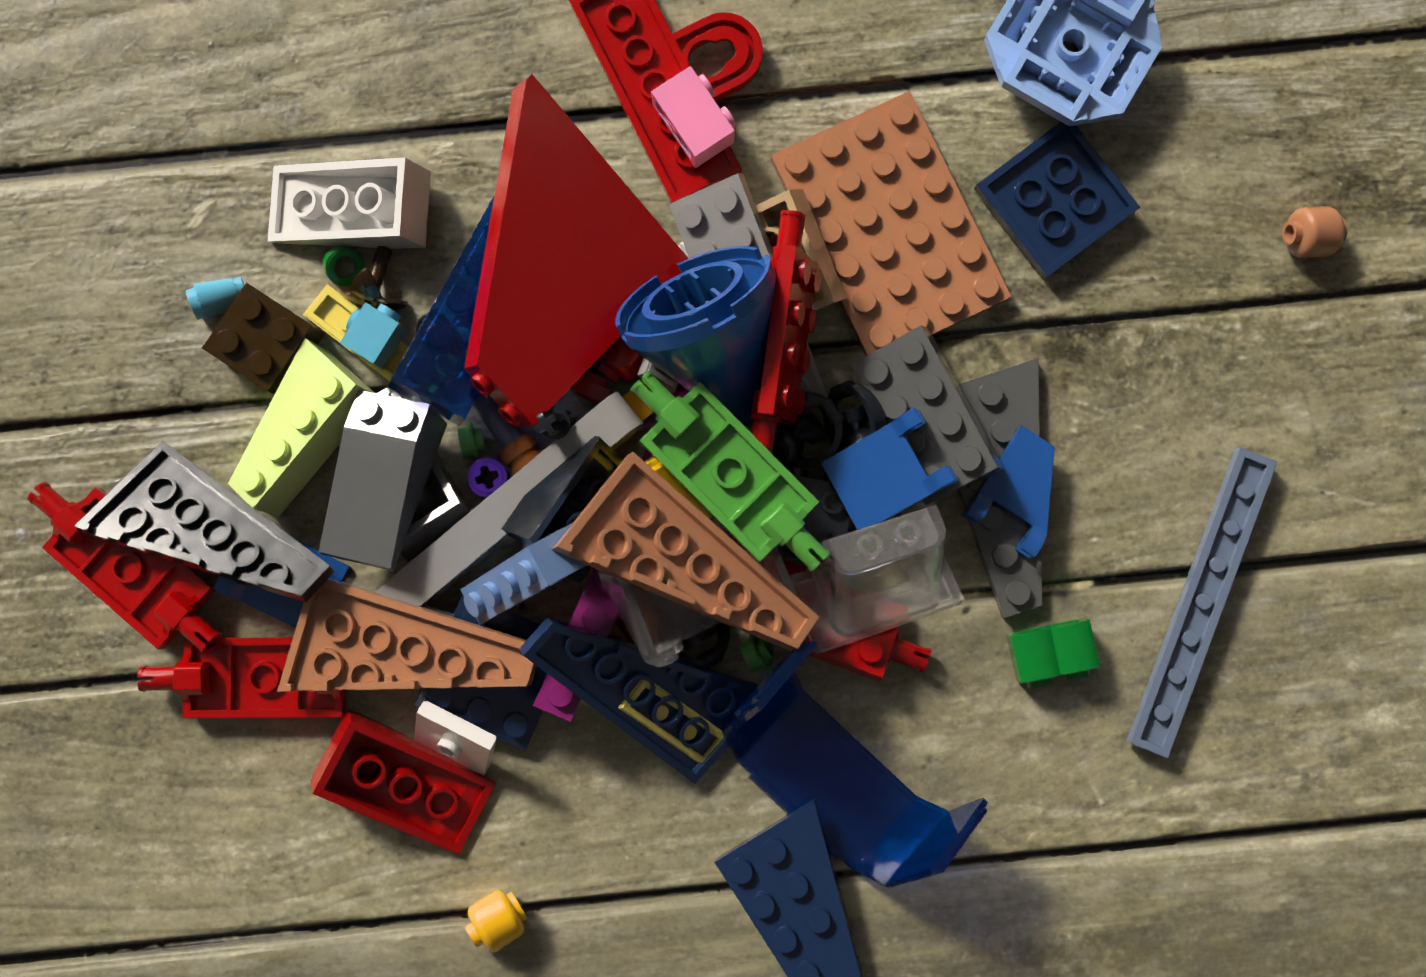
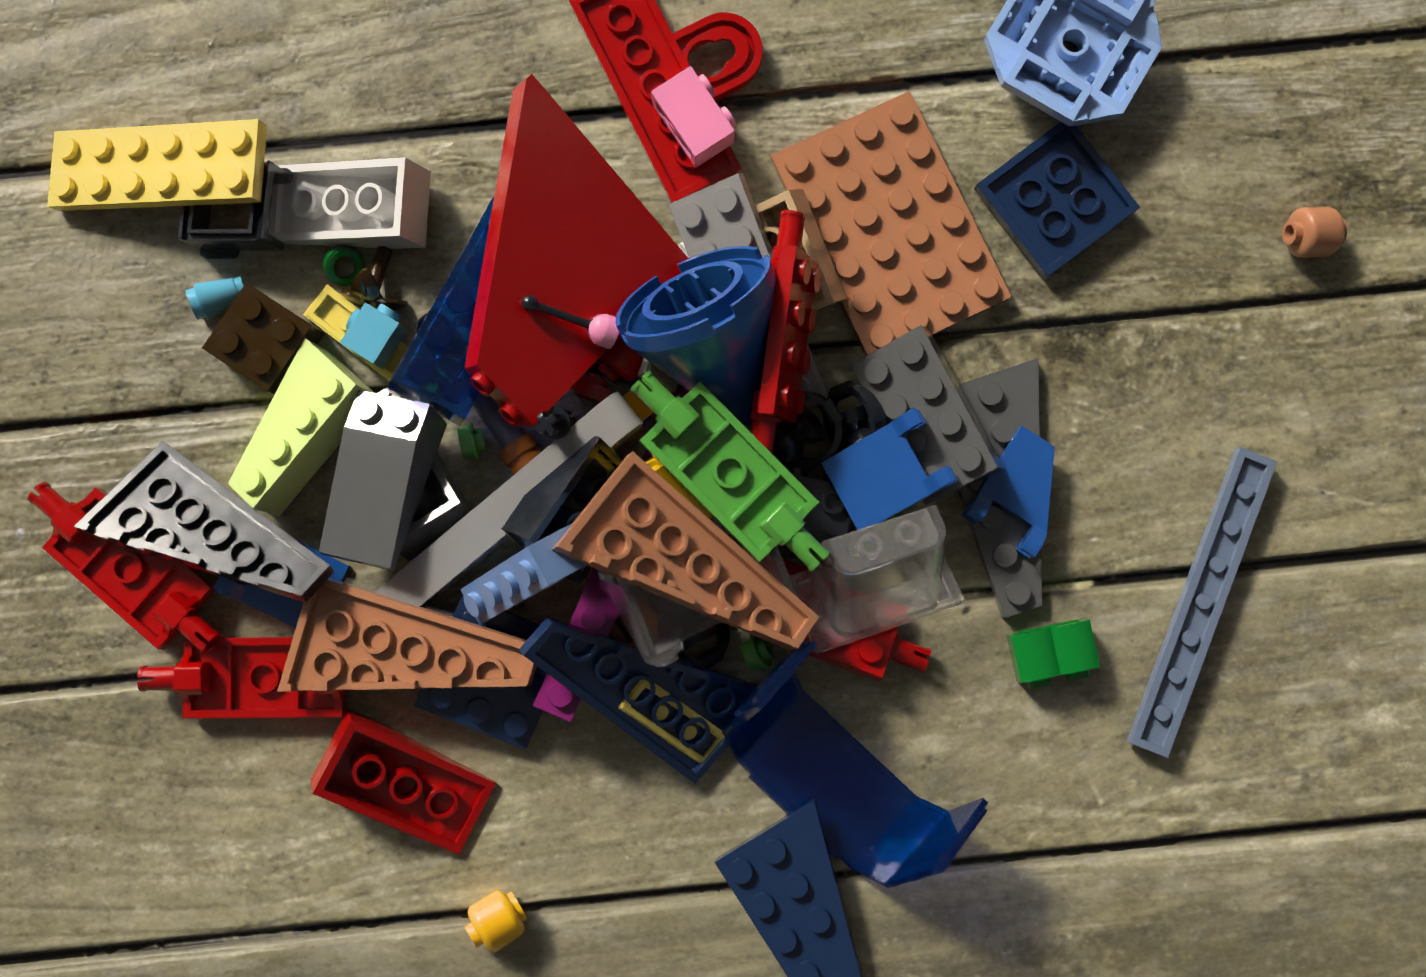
white plate [414,701,497,776] -> none
dark purple bush [467,458,510,497] -> none
none -> light yellow plate [47,119,267,211]
none -> black piece [178,160,293,259]
none -> hinge [521,295,619,349]

